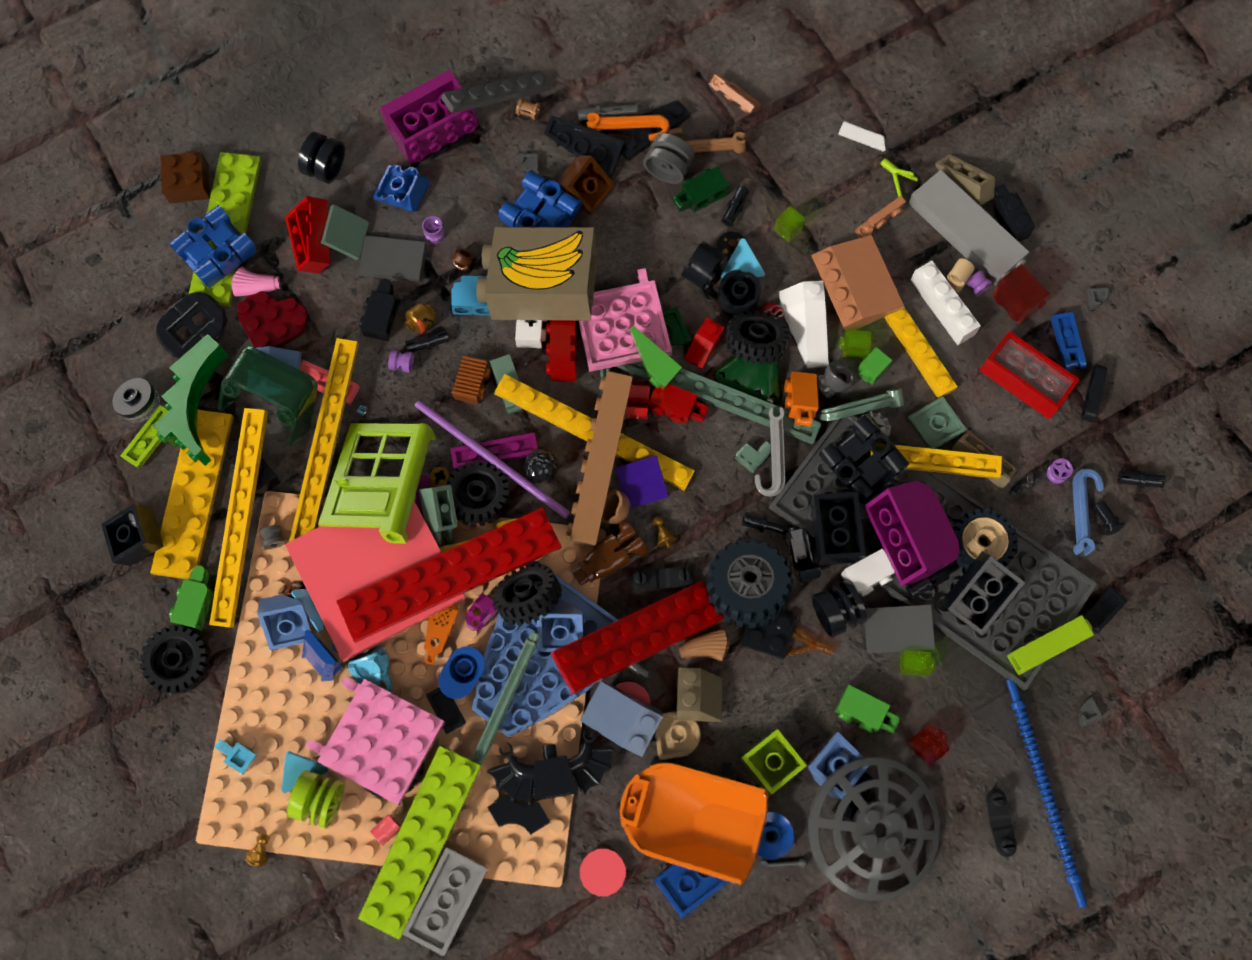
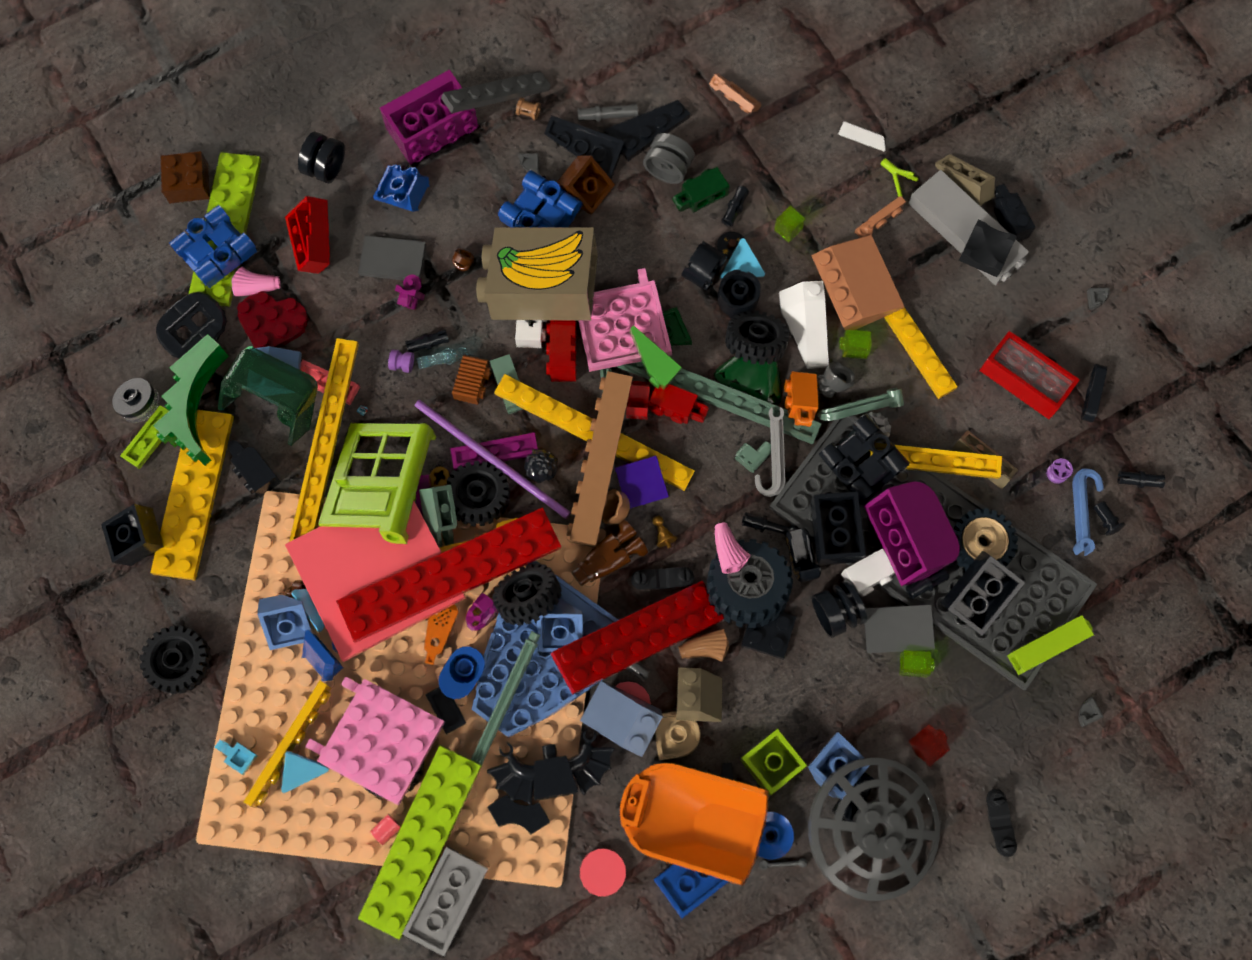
bright green hinge [169,565,214,632] -> none
yellow plate [209,408,268,628] -> none
pearl gold piece [245,833,270,867] -> none
dark grey wheel [259,525,285,550] -> none
lime wheel [287,770,344,829] -> none
sand green tile [321,204,369,260] -> none
medium azure piece [348,648,393,693] -> none
black hinge [359,278,398,341] -> none
pearl gold head [405,303,437,334] -> none
medium lavender wheel [422,216,445,244] -> none
dark azure piece [452,276,490,315] -> none
orange piece [587,113,670,141] -> none
medium nougat piece [668,128,746,153] -> none
red slope [684,317,725,370] -> none
dark red arm [753,303,785,319] -> none
clear orange plant [785,627,834,657] -> none
bright green brick [834,685,900,733] -> none
bright green brick [857,347,892,385] -> none
sand green tile [907,396,967,449] -> none
white brick [910,261,981,345] -> none
tan piece [947,259,975,293] -> none
medium lavender wheel [966,270,993,296] -> none
clear red brick [992,264,1050,325] -> none
blue hose [1006,679,1088,908] -> none
blue plate [1051,312,1086,371] -> none
black tile [1082,586,1128,633] -> none
none -> yellow plate [243,680,332,808]
none -> magenta hips [395,274,425,310]
none -> clear light blue piece [416,347,468,369]
none -> bright pink piece [715,523,751,574]
none -> black brick [959,219,1017,277]

